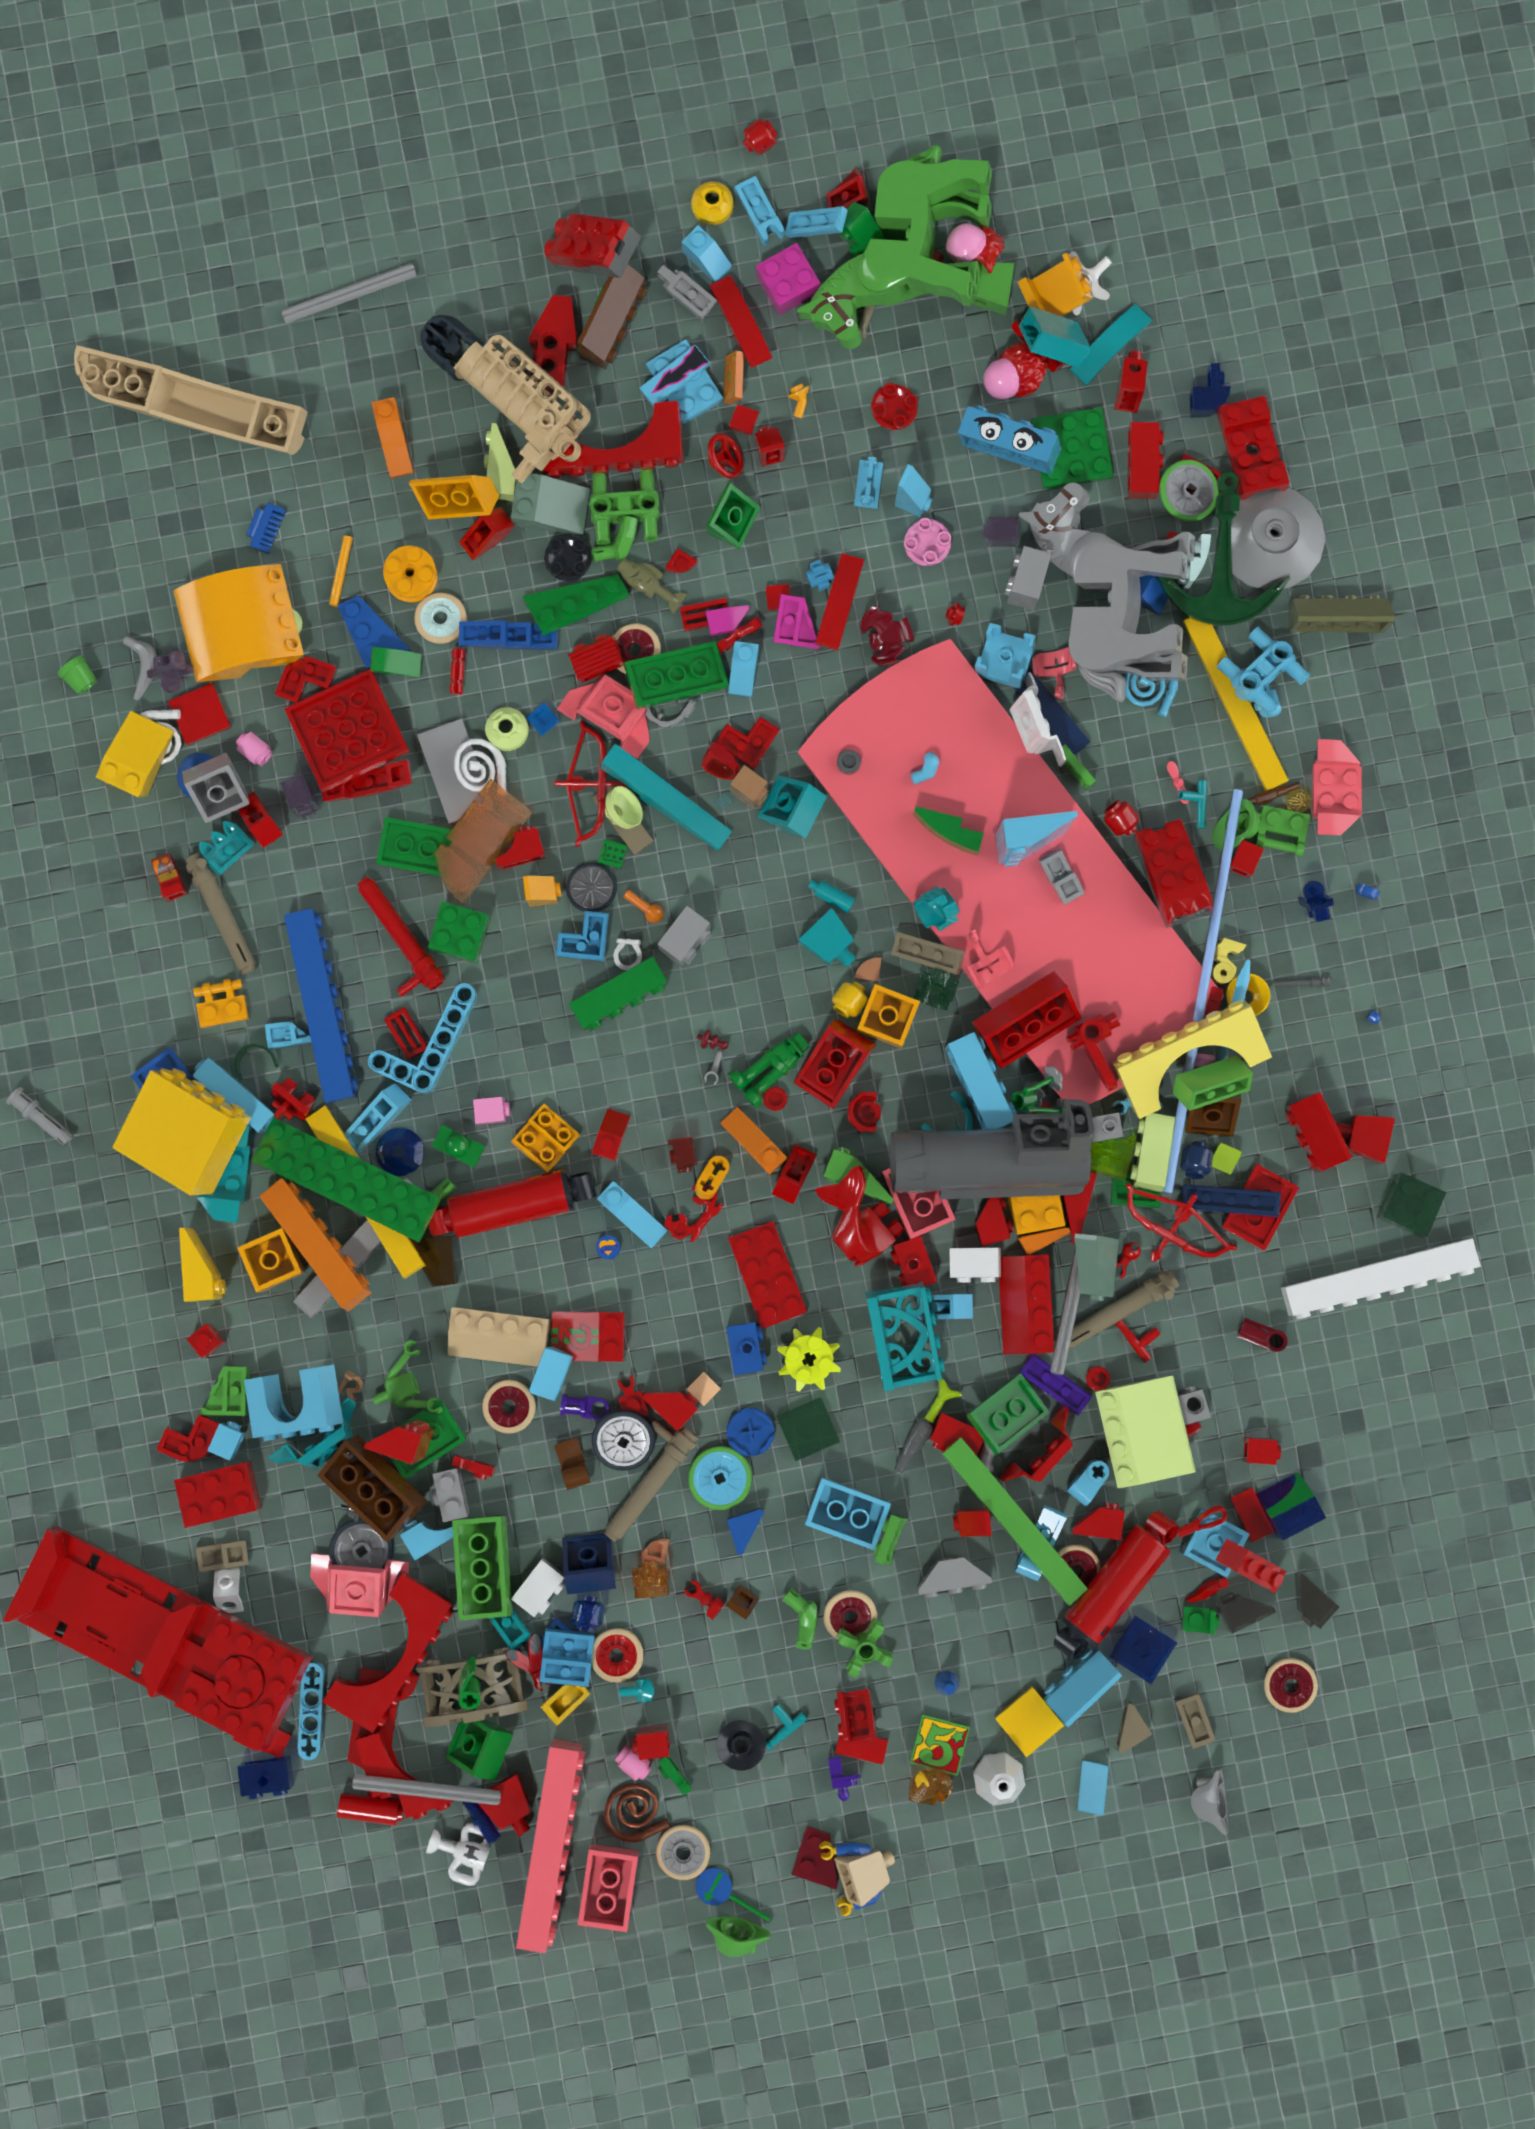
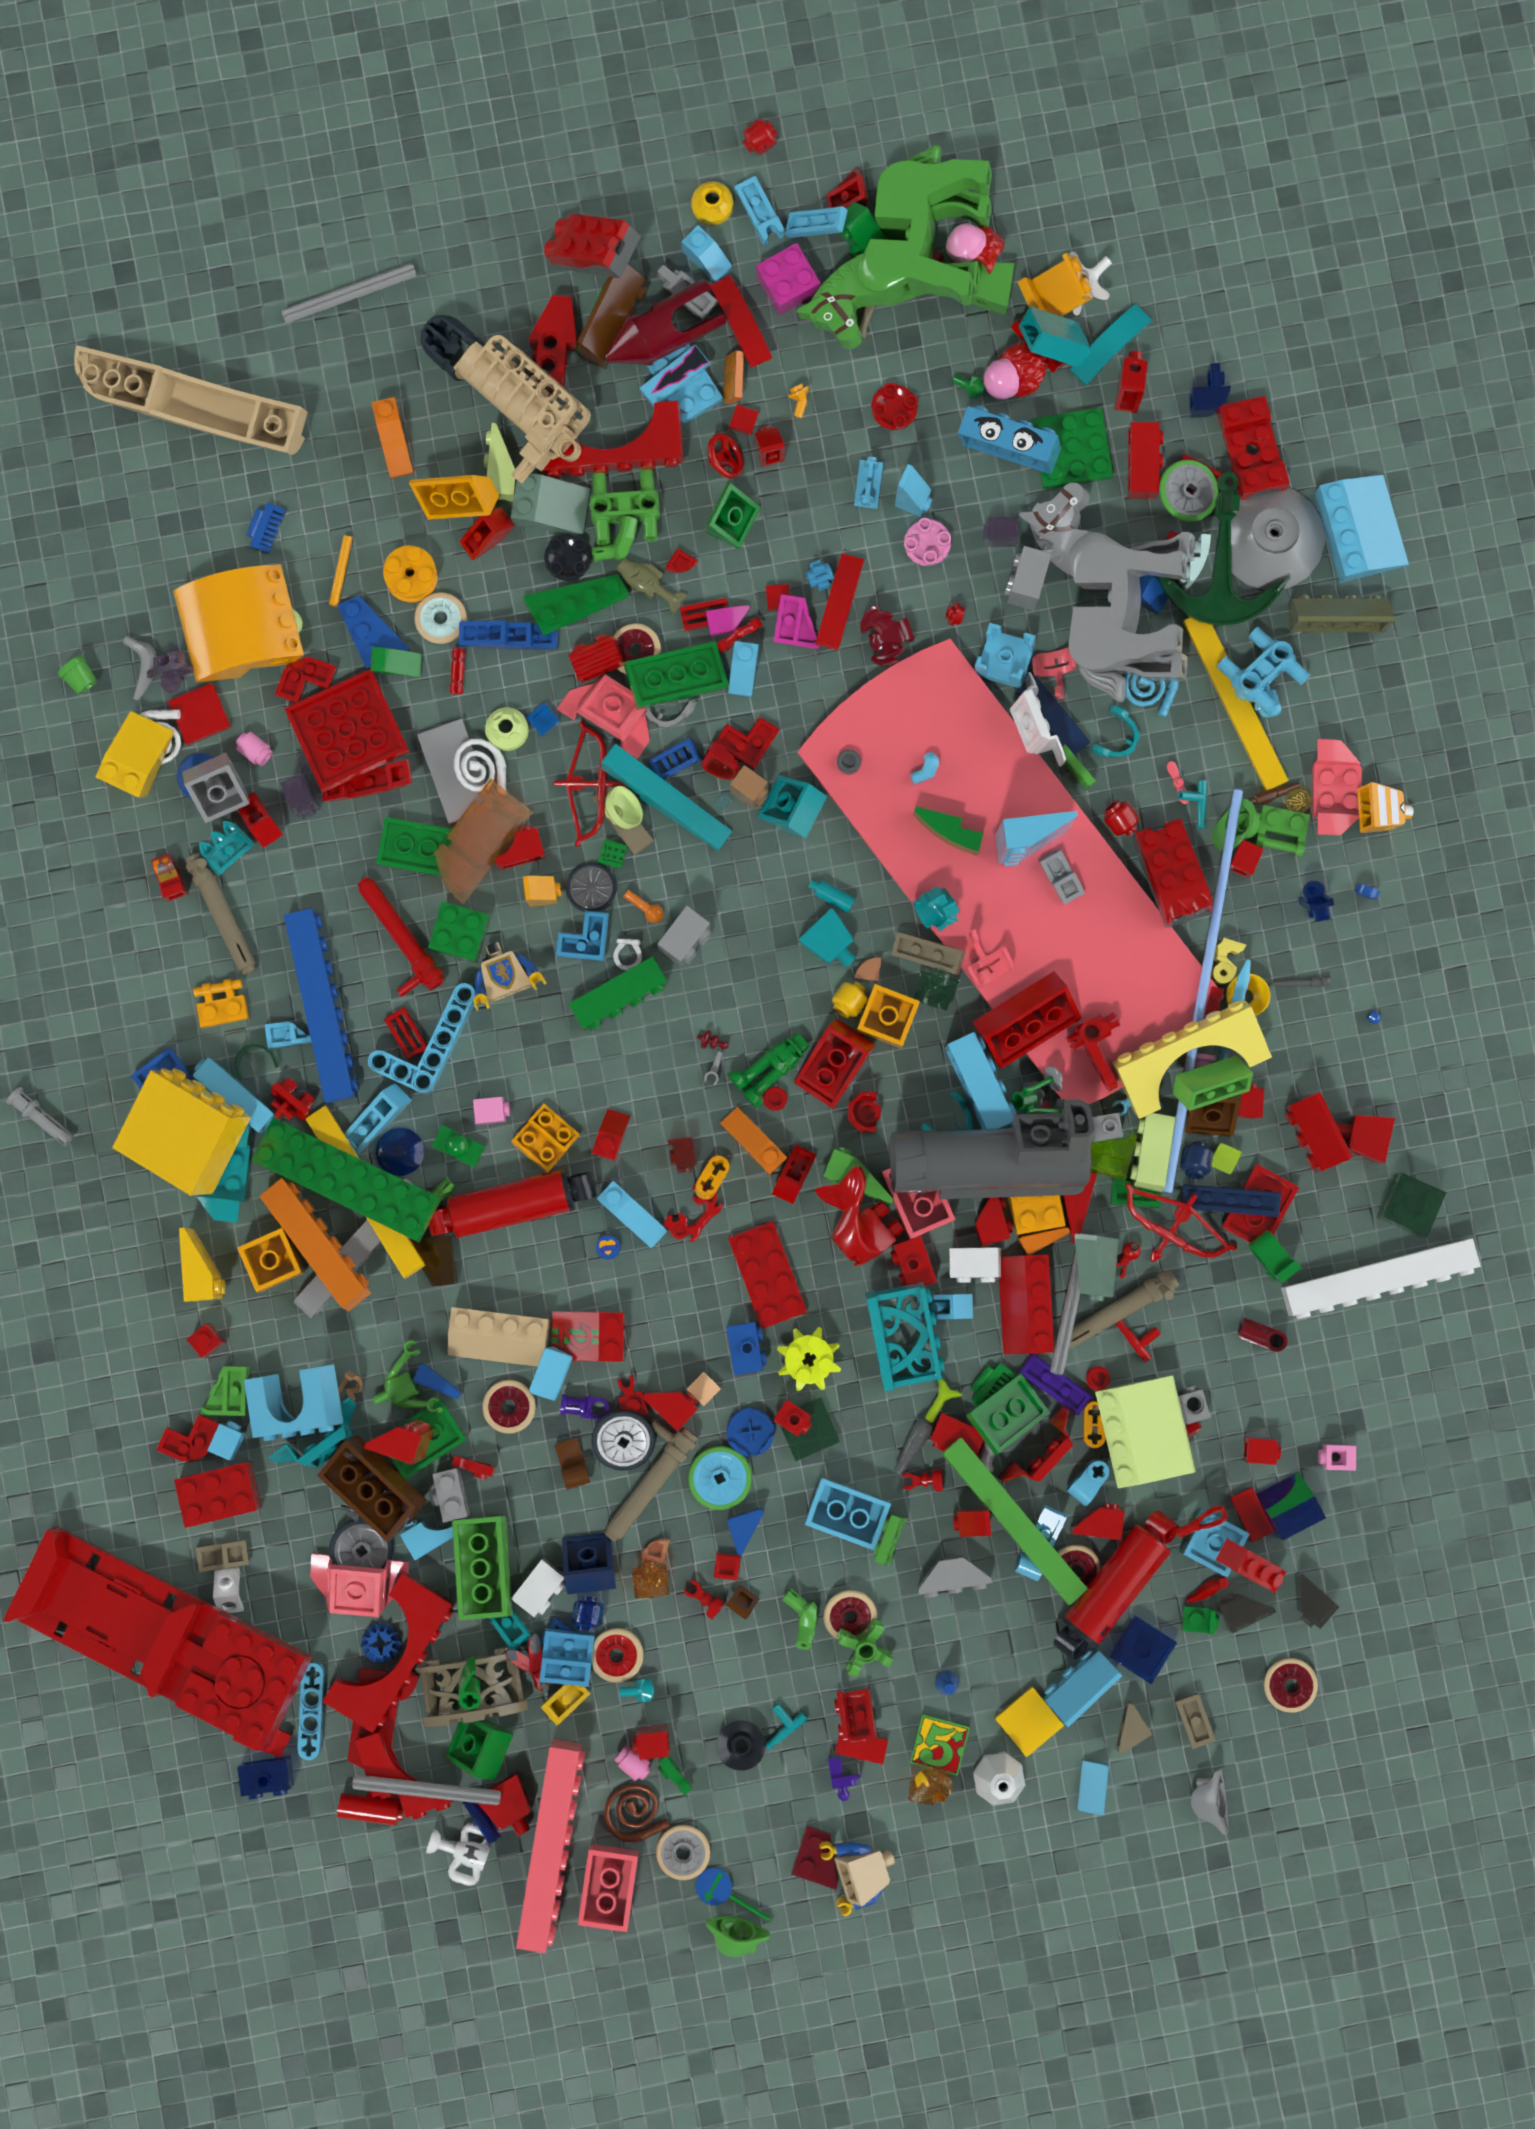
none -> blue gear [361,1623,401,1663]
none -> blue slope [413,1363,463,1399]
none -> torso [473,942,546,1011]
none -> dark red piece [605,279,726,366]
none -> blue slope [648,738,703,780]
none -> red tile [713,1553,741,1581]
none -> red brick [773,1399,812,1437]
none -> red piece [901,1469,944,1492]
none -> green plate [952,375,984,399]
none -> green piece [970,1363,1015,1406]
none -> light orange beam [1082,1401,1106,1448]
none -> teal piece [1090,705,1140,759]
none -> red brick [1238,1083,1264,1119]
none -> green tile [1248,1230,1302,1283]
none -> medium azure slope [1314,475,1409,583]
none -> bright pink brick [1318,1444,1356,1471]
none -> light orange torso [1357,782,1413,833]

